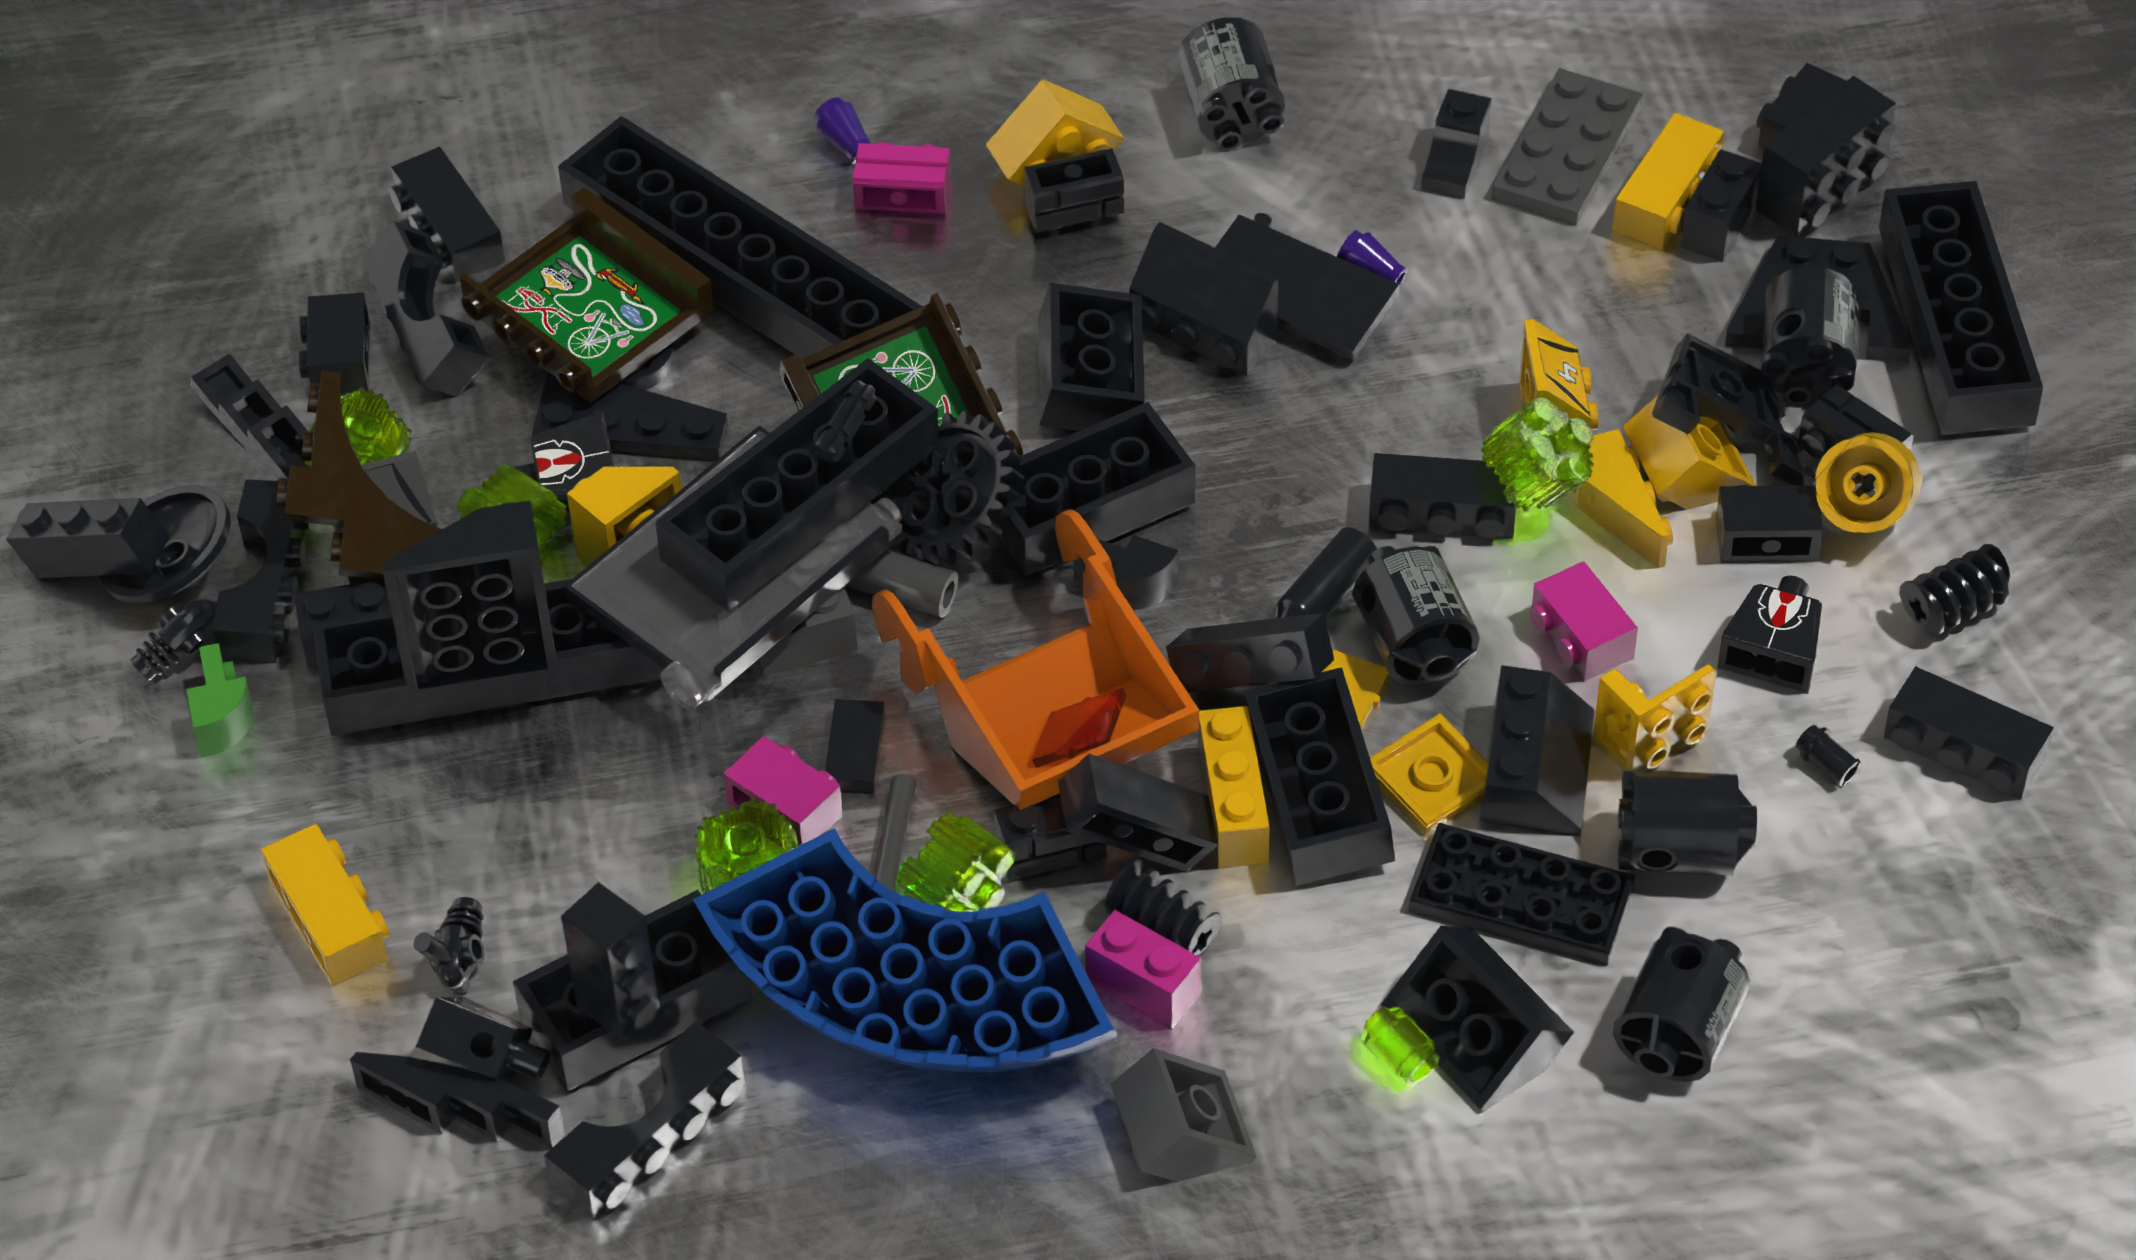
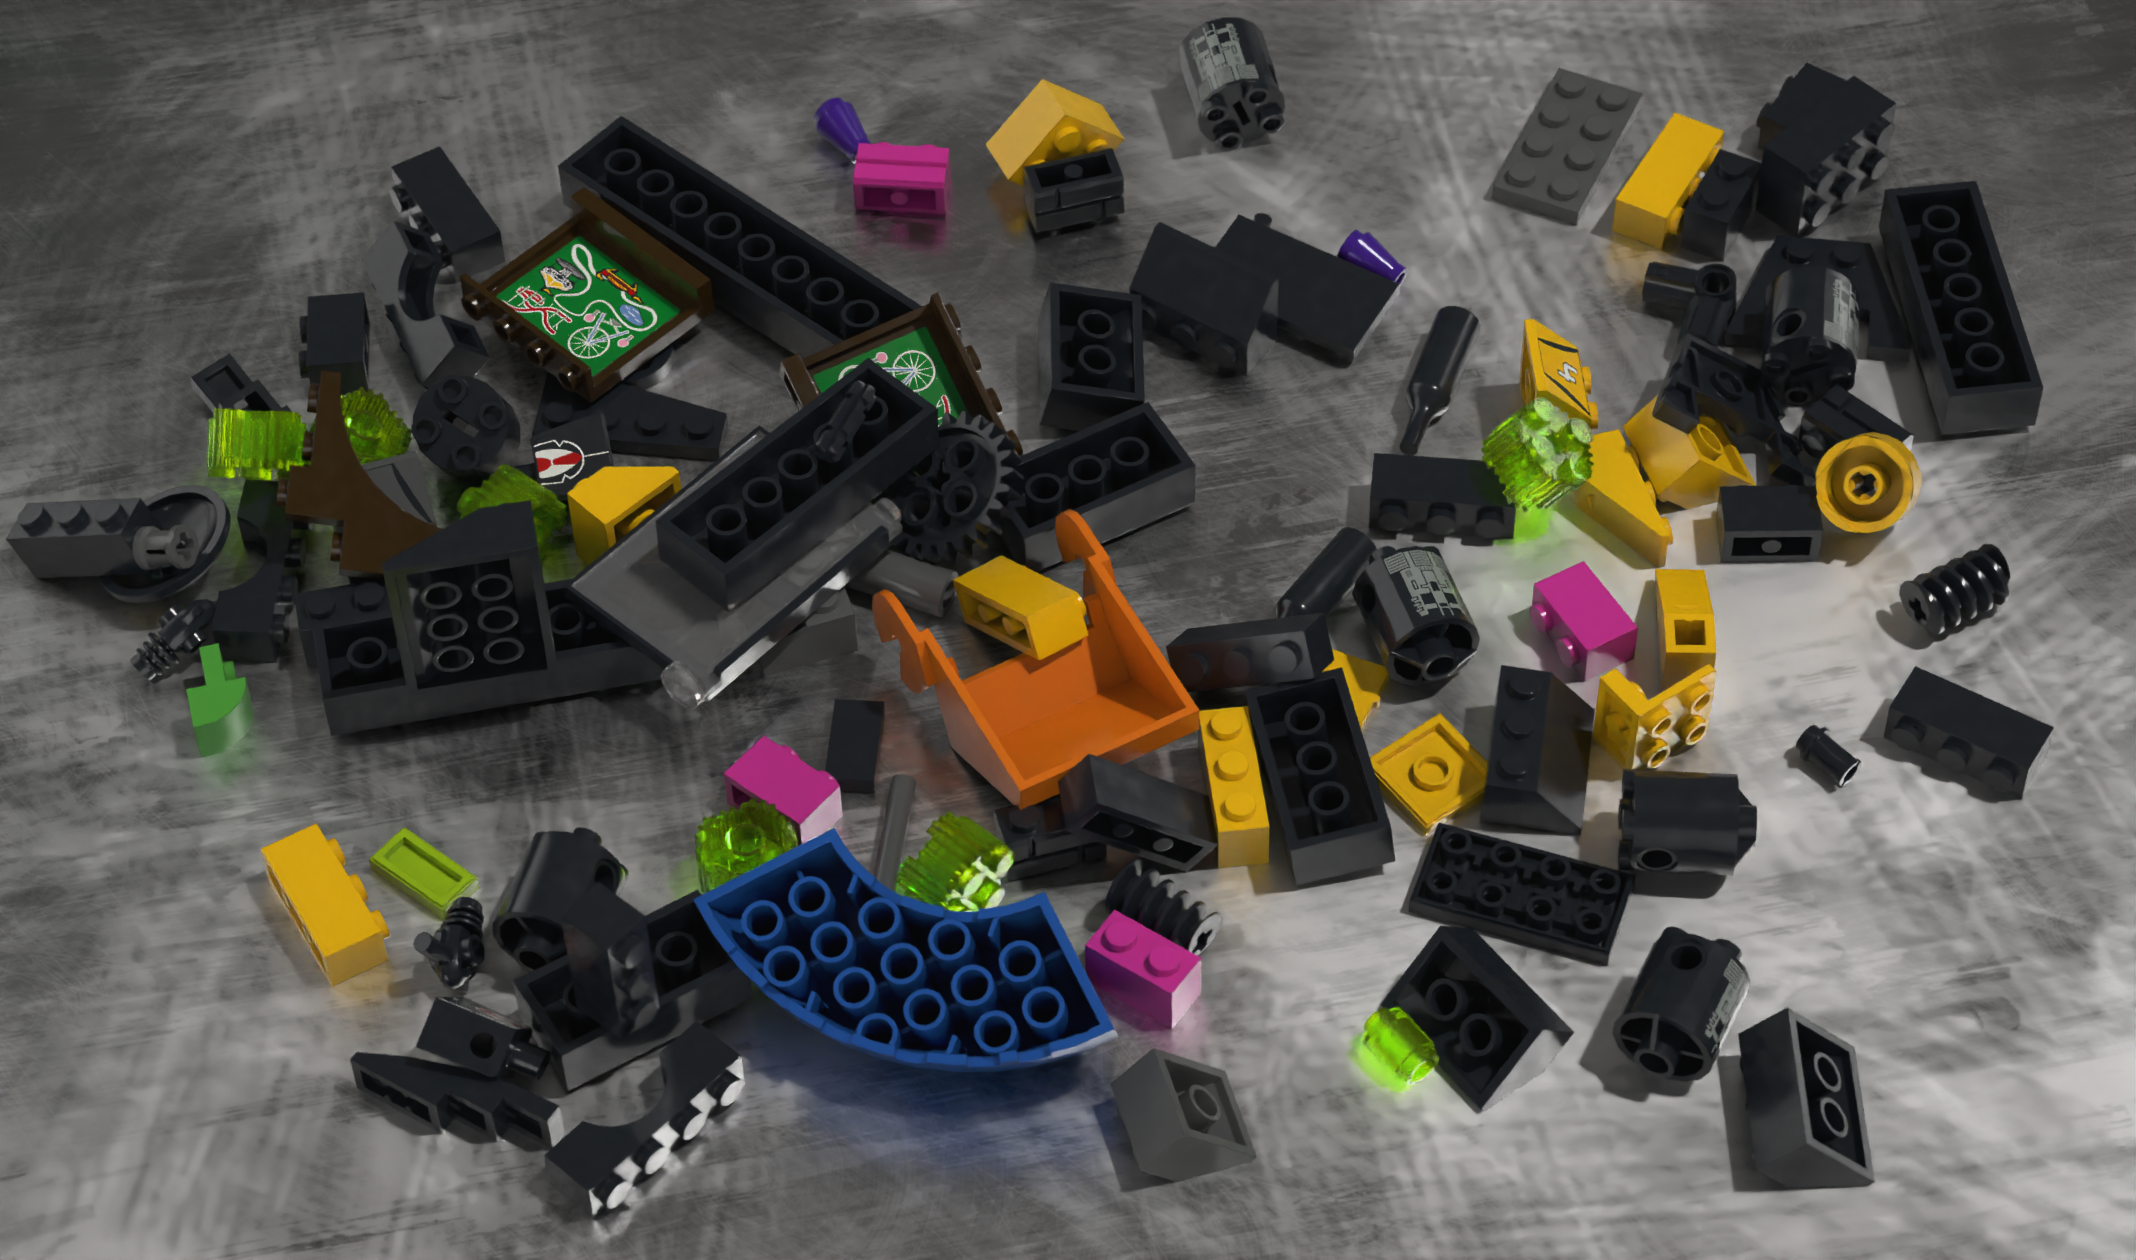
clear red piece [1032,688,1127,768] -> none
black brick [1073,535,1178,610] -> none
black arch [1421,88,1492,199] -> none
torso [1717,575,1822,693] -> none
none -> dark grey bush [132,525,199,570]
none -> clear neon green brick [206,408,306,481]
none -> lime tile [369,827,480,921]
none -> black cylinder [411,375,520,481]
none -> black cylinder [492,827,629,972]
none -> yellow brick [953,555,1089,661]
none -> black piece [1399,306,1481,456]
none -> black piece [1642,261,1737,349]
none -> yellow slope [1655,569,1716,689]
none -> black slope [1738,1007,1875,1189]

